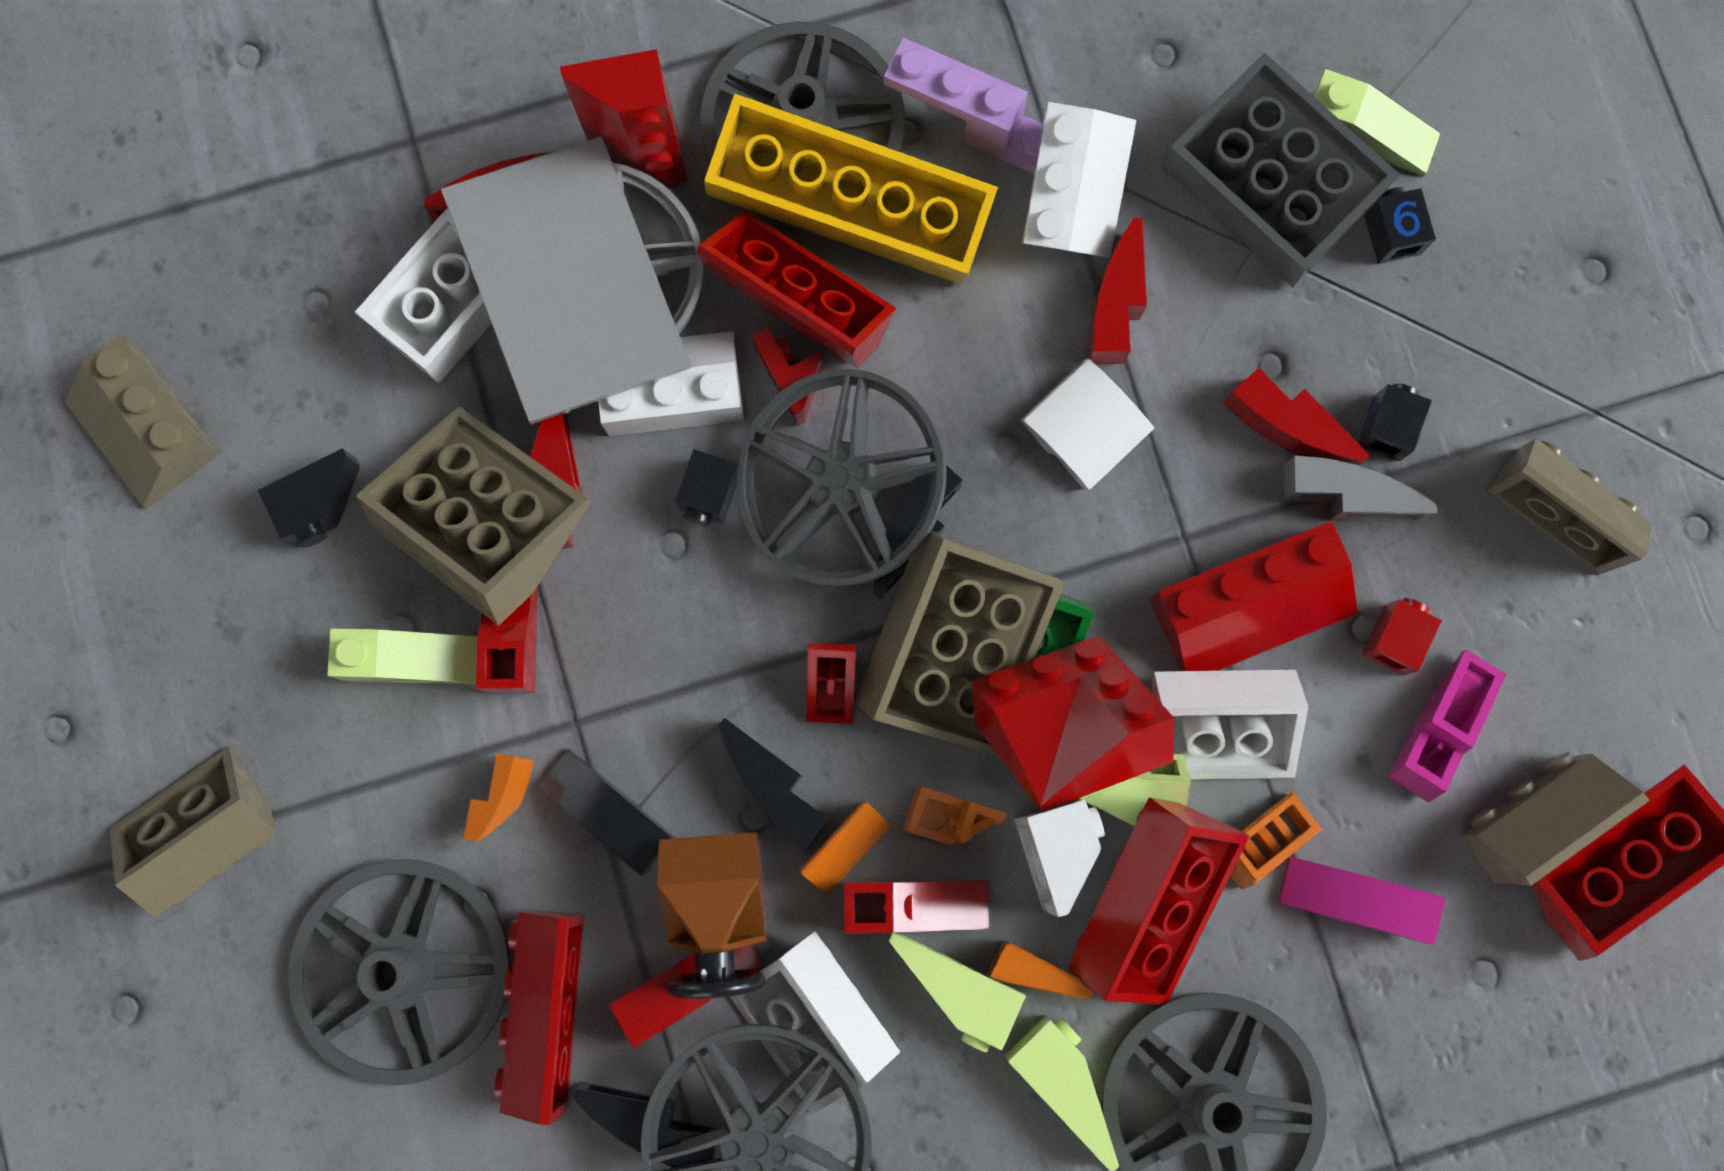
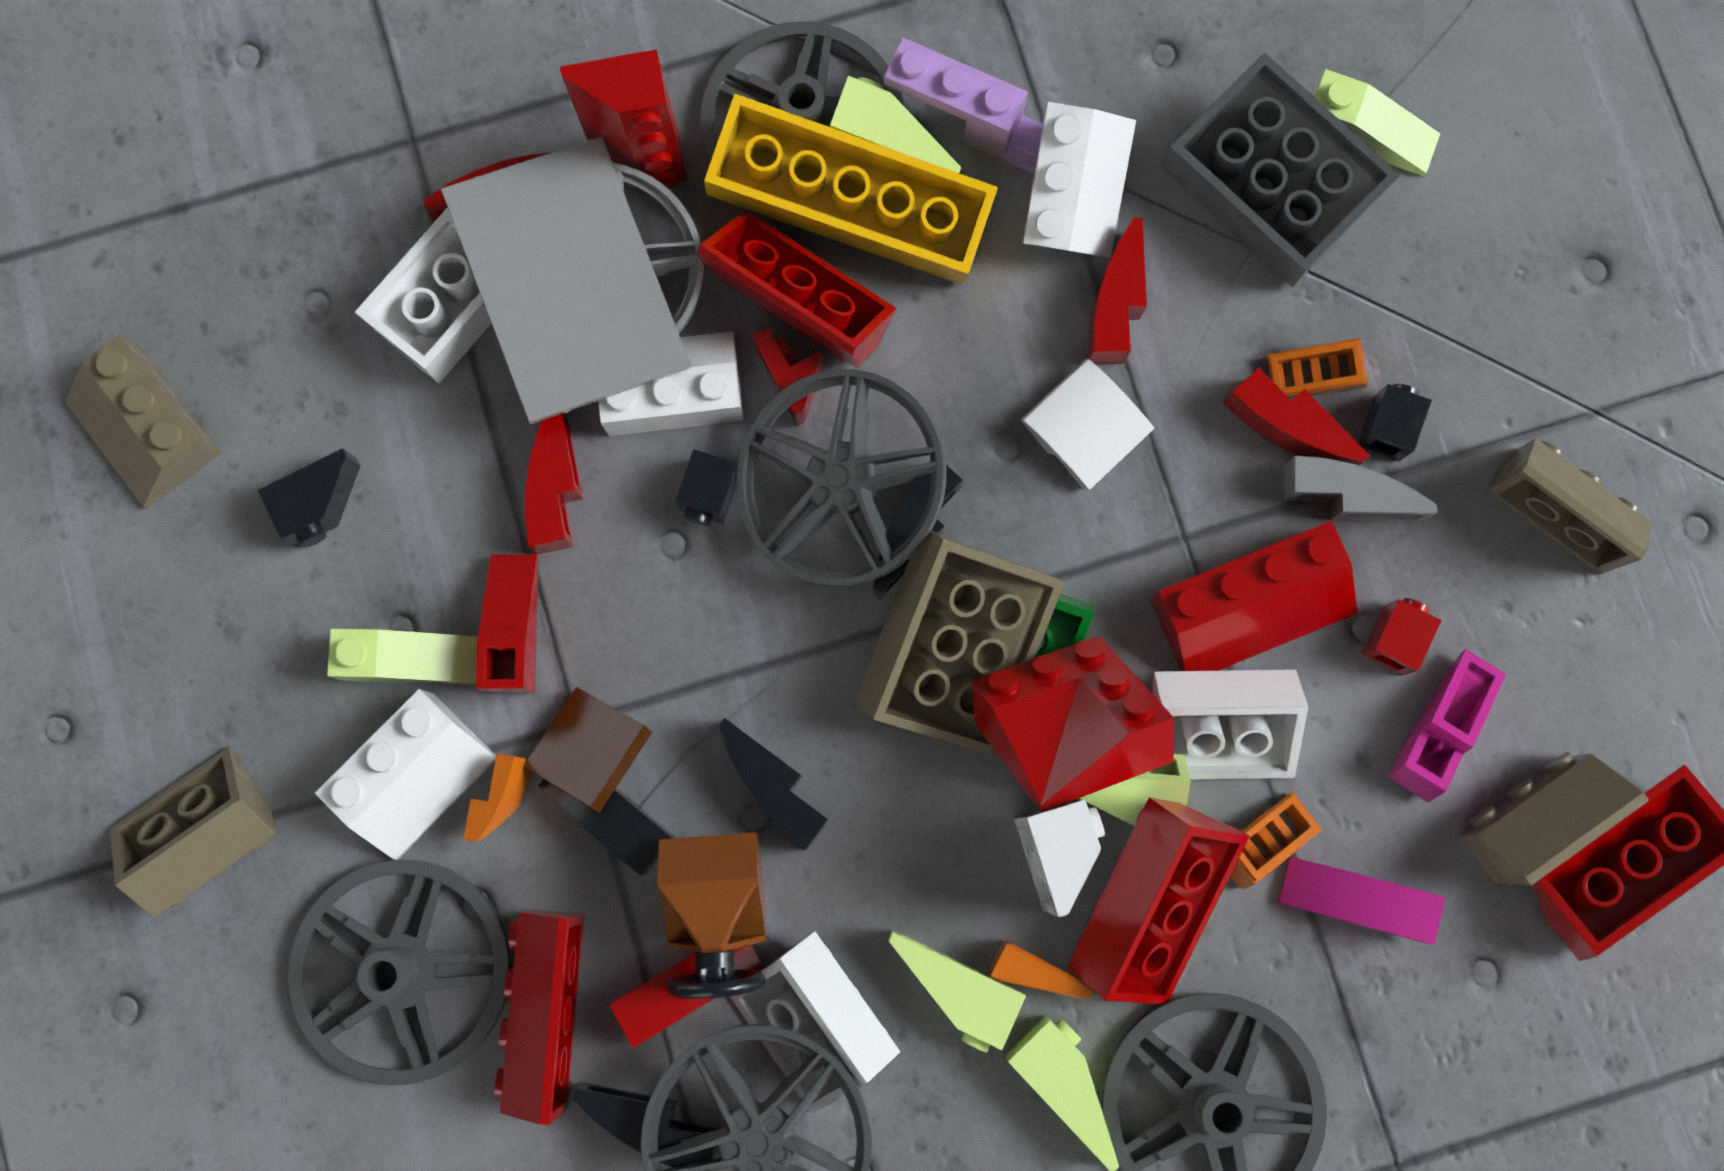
dark tan slope [355,406,590,626] -> none
orange slope [801,801,889,894] -> none
red slope [806,643,857,724] -> none
red slope [844,880,989,933] -> none
orange slope [903,785,1007,846] -> none
black brick [1364,187,1436,264] -> none
none -> white slope [315,689,496,860]
none -> reddish brown tile [524,687,652,813]
none -> yellowish green slope [830,76,961,173]
none -> orange slope [1267,338,1368,398]

